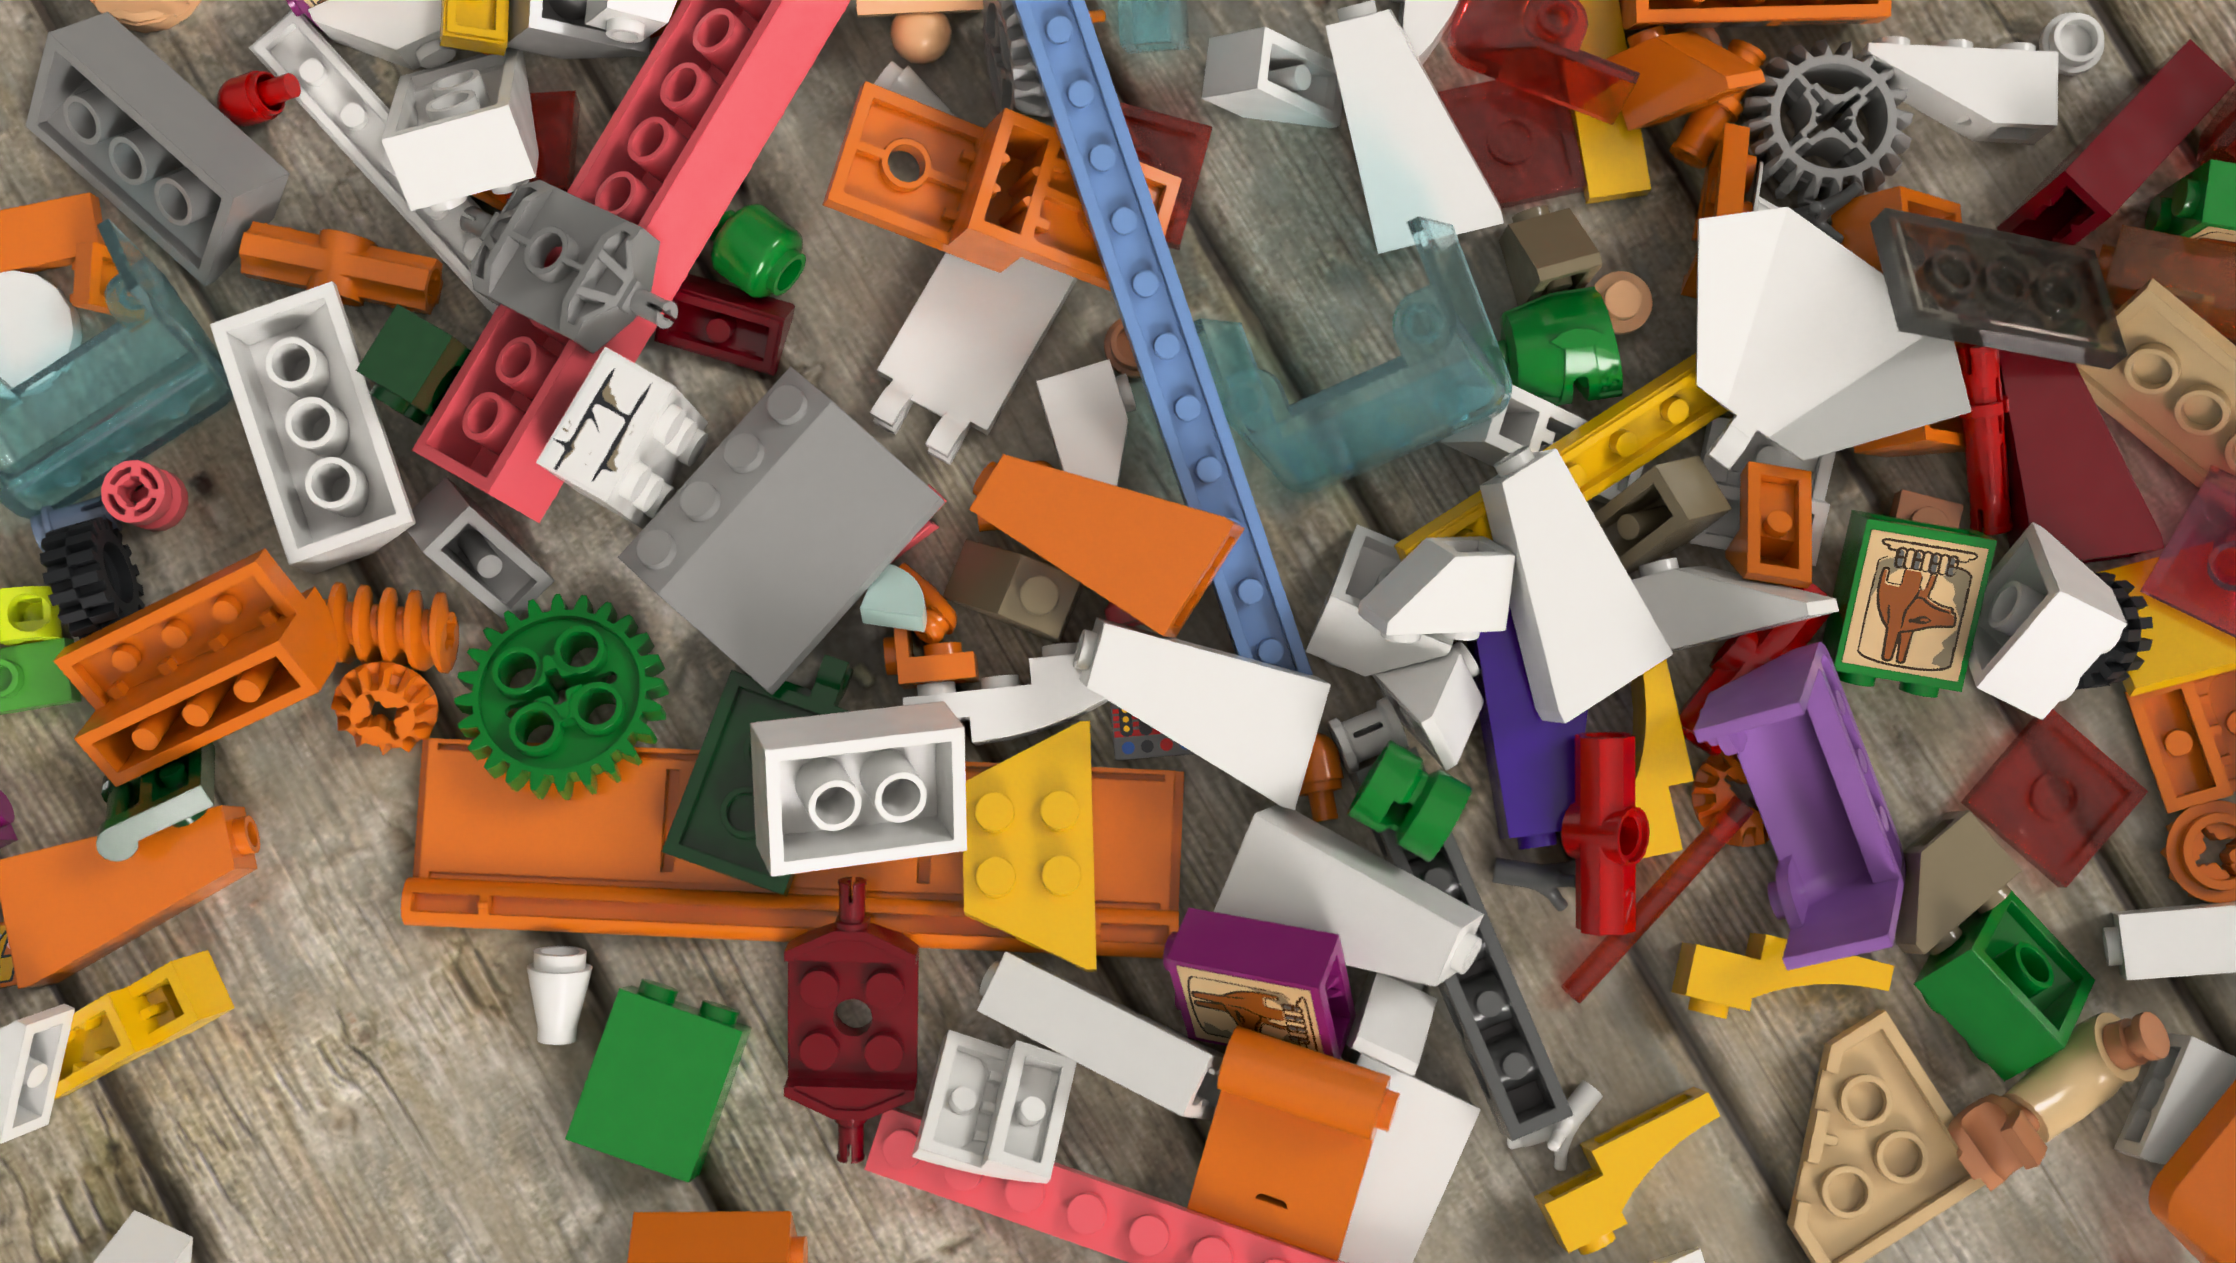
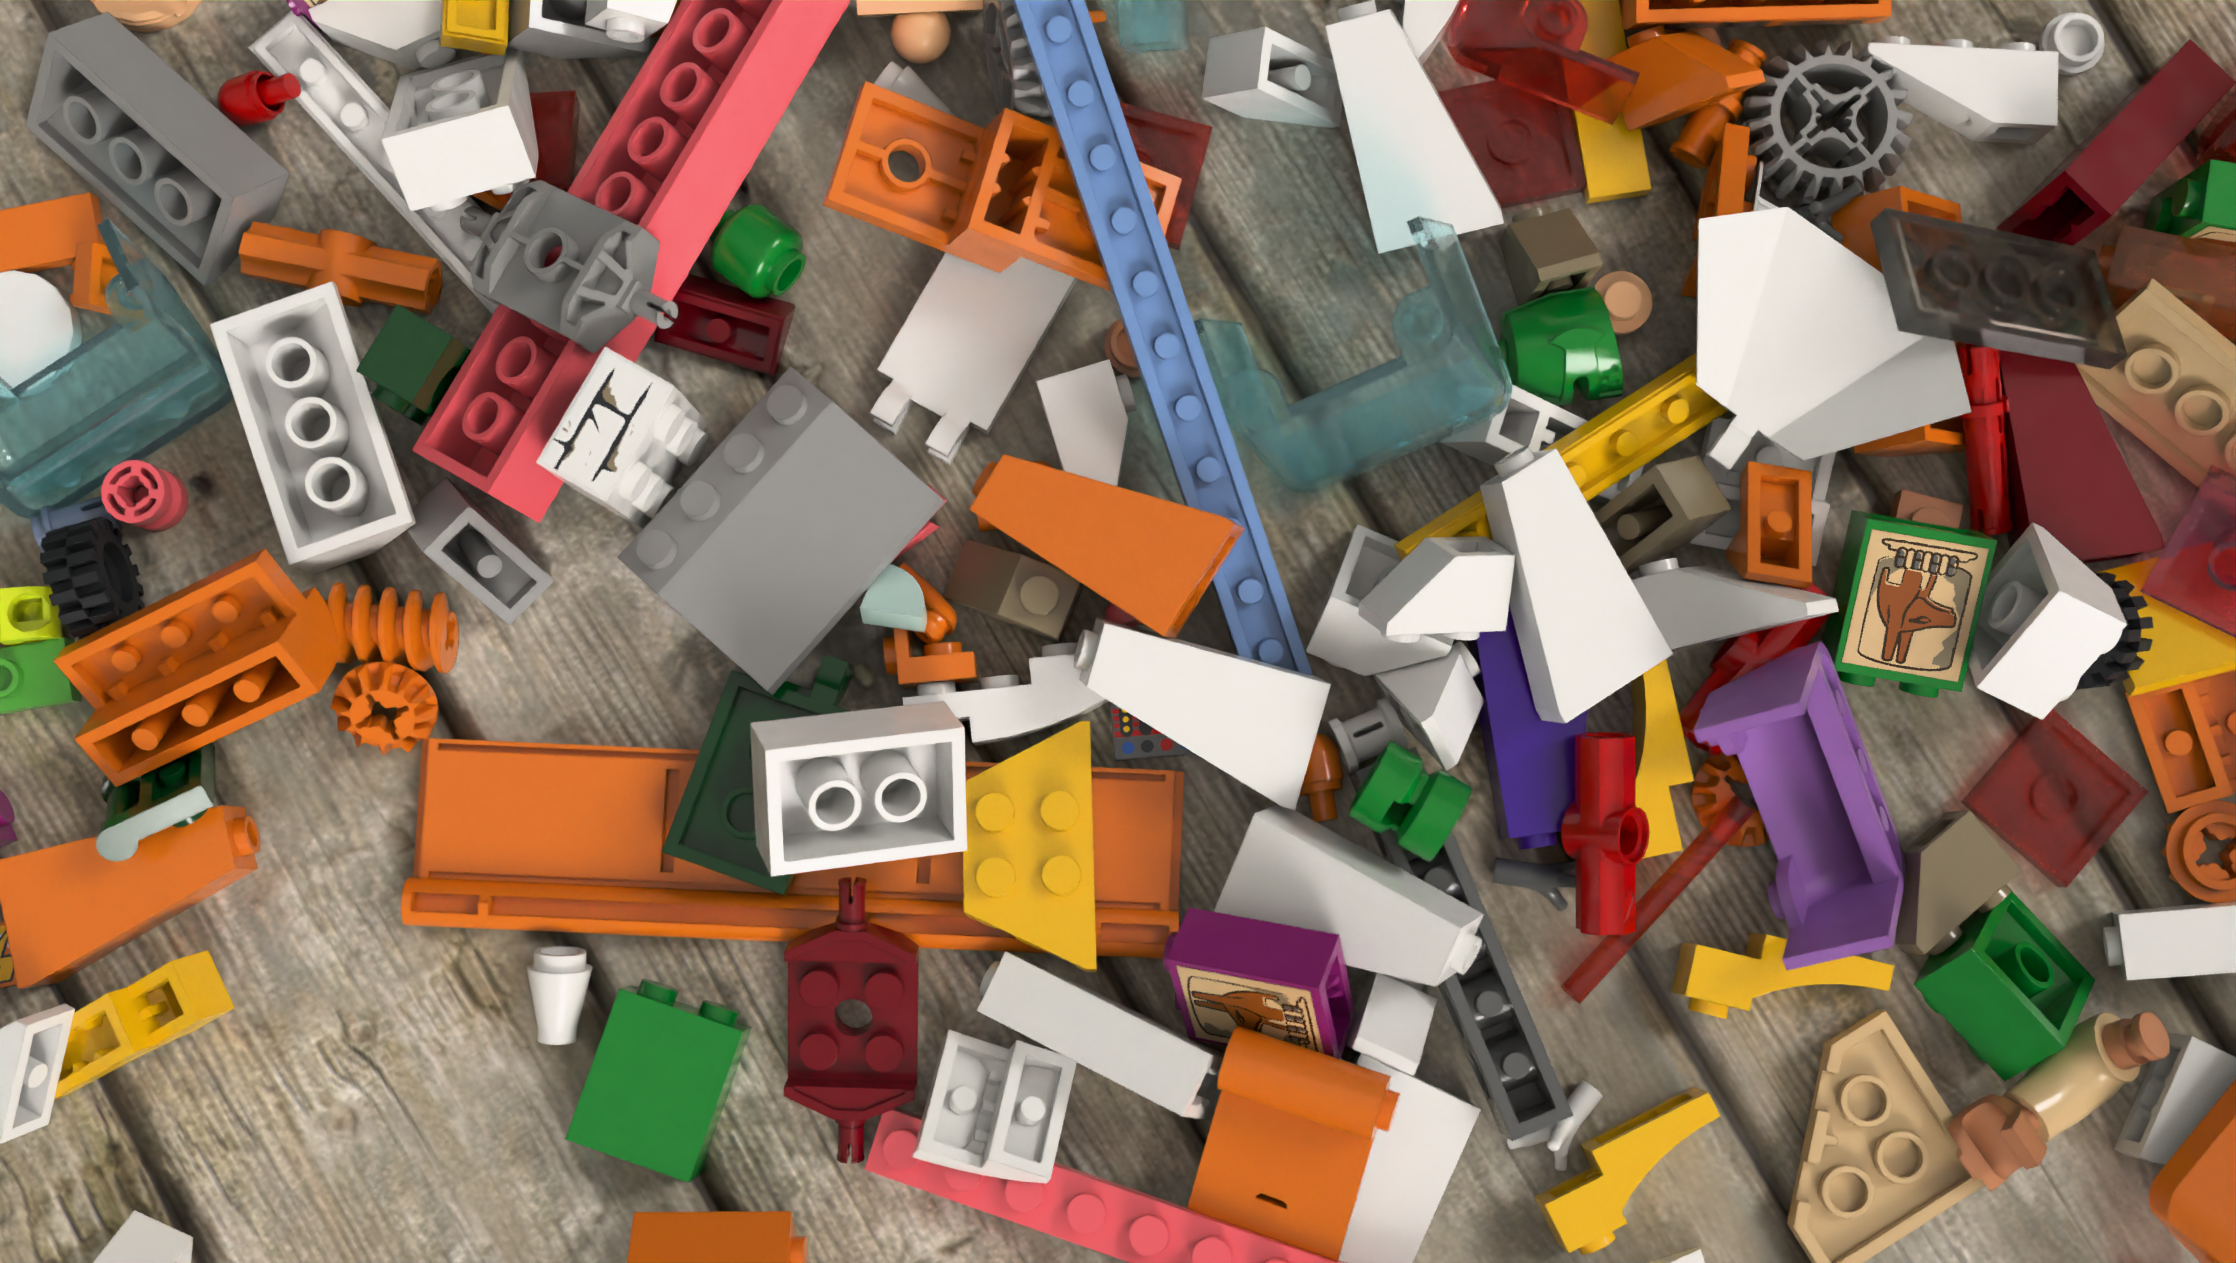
green gear [454,594,669,800] -> none

